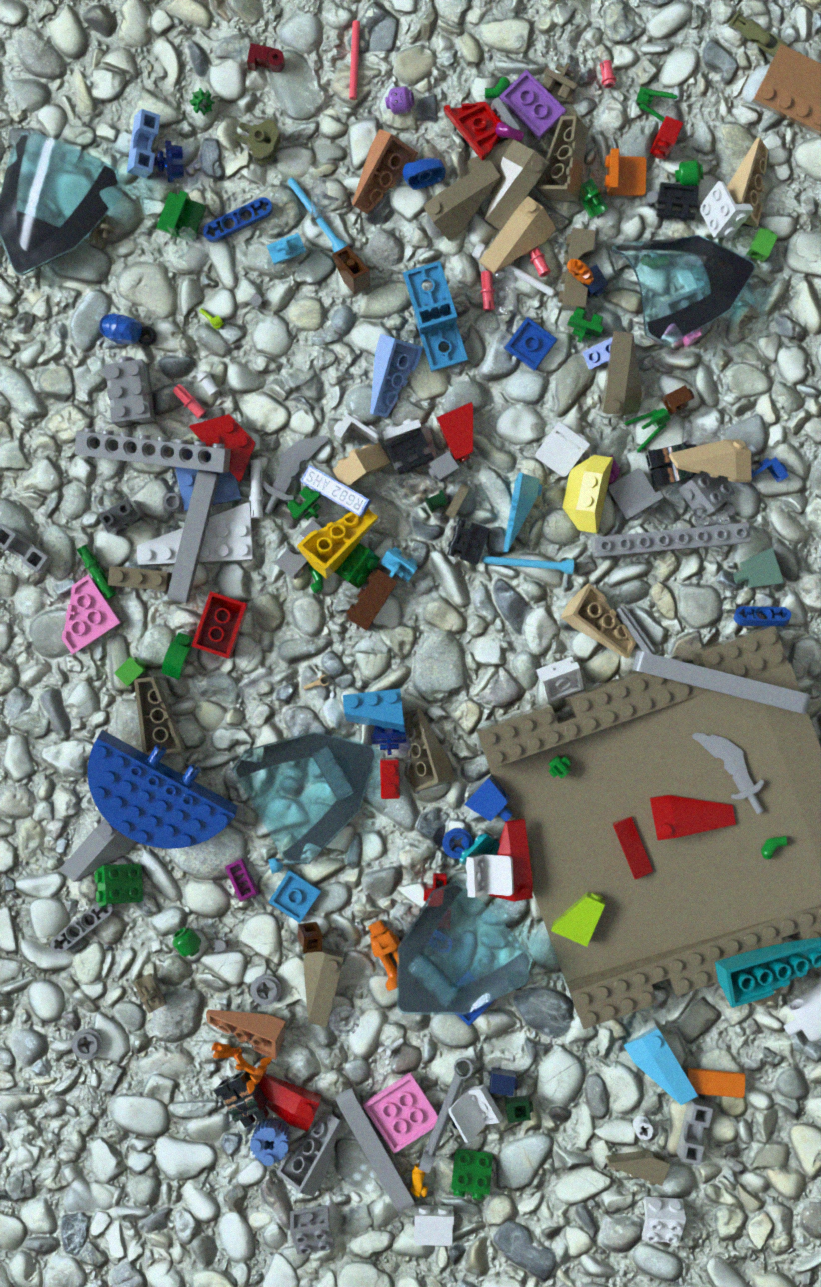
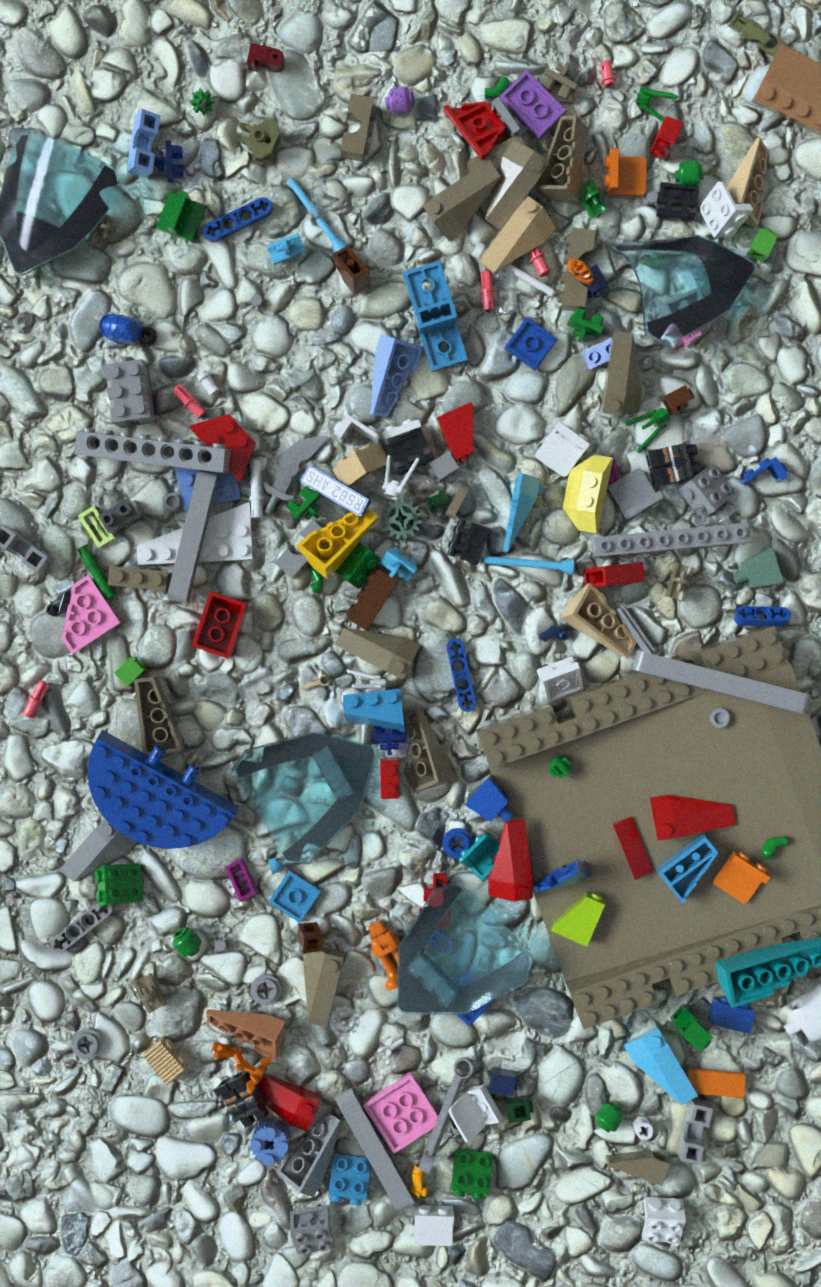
green brick [161,632,194,680] -> none
clear brick [178,226,210,273] -> none
lime hand [199,308,224,329] -> none
coral bar [349,20,360,100] -> none
nougat wedge [352,129,418,214] -> none
blue piece [403,158,446,190] -> none
white bracket [466,854,514,897] -> none
magenta arm [495,122,524,142] -> none
tan wedge [669,439,752,483] -> none
light grey sword [692,732,764,814] -> none
none -> coral axle [22,680,49,718]
none -> black arm [46,593,71,617]
none -> yellowish green tile [78,506,116,549]
none -> tan brick [143,1036,188,1085]
none -> dark azure bracket [328,1154,371,1206]
none -> dark tan wedge [335,628,420,680]
none -> dark tan arch [340,94,377,162]
none -> white plant [342,669,386,702]
none -> sand green gear [381,498,422,540]
none -> white plant [382,455,420,500]
none -> blue beam [447,639,476,712]
none -> blue brick [533,859,592,891]
none -> dark blue arm [539,625,569,642]
none -> red slope [583,562,645,588]
none -> green head [595,1102,624,1133]
none -> dark azure wedge [657,832,718,904]
none -> dark tan hips [665,563,694,601]
none -> green arch [669,1004,713,1052]
none -> blue brick [708,996,756,1034]
none -> light grey tile [709,708,730,728]
none -> orange bracket [713,850,770,904]

